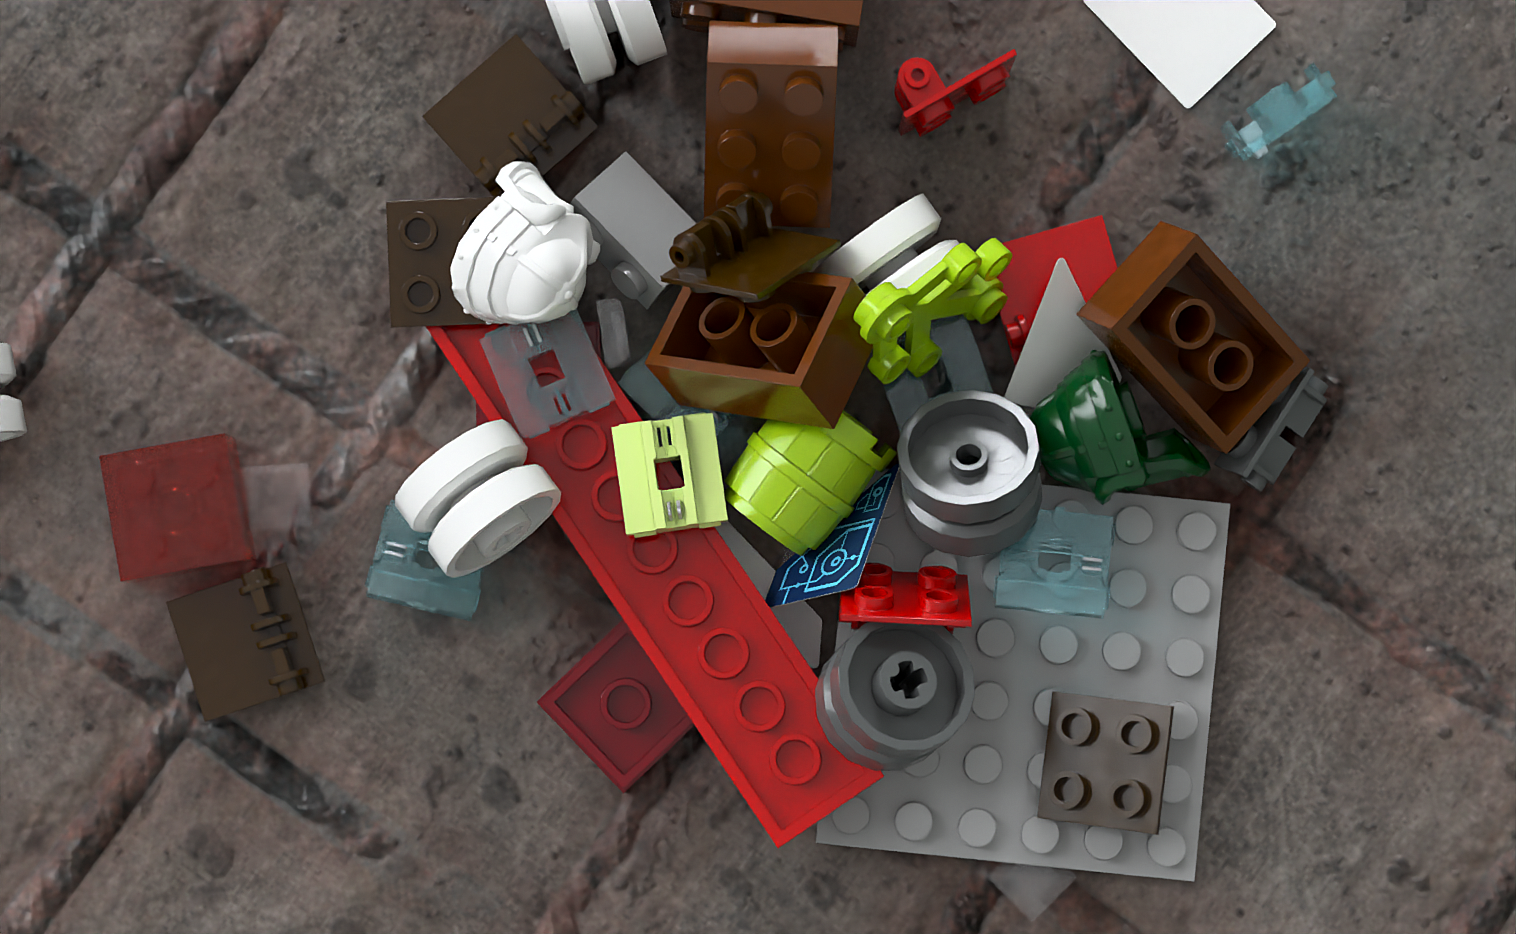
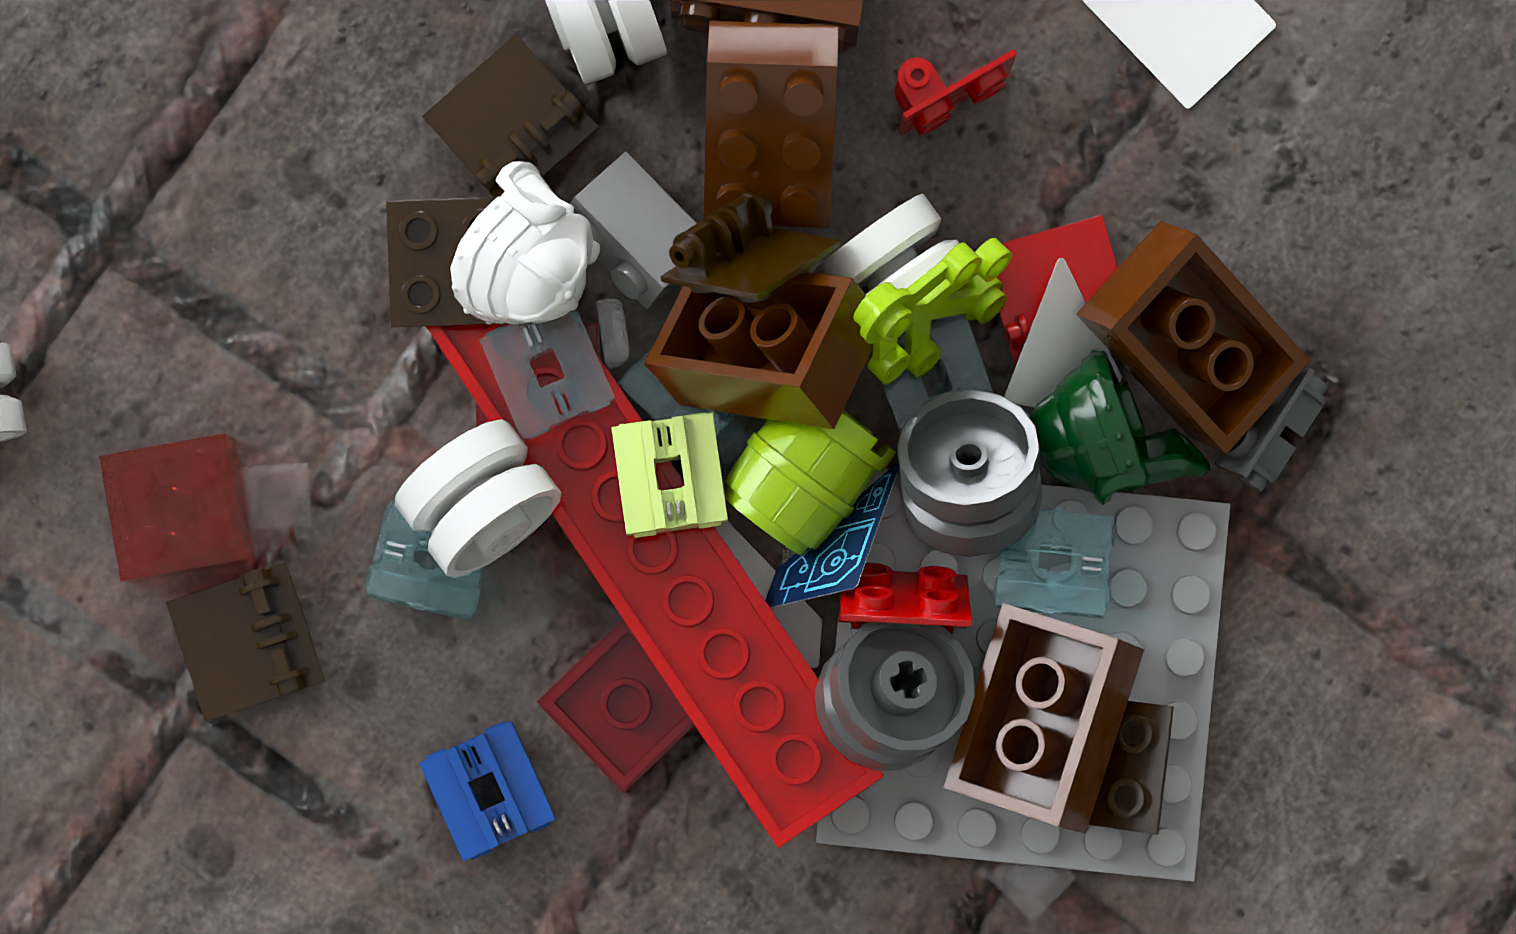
clear light blue piece [1220,62,1337,162] -> none
none -> blue piece [419,721,557,861]
none -> reddish brown brick [943,603,1145,834]

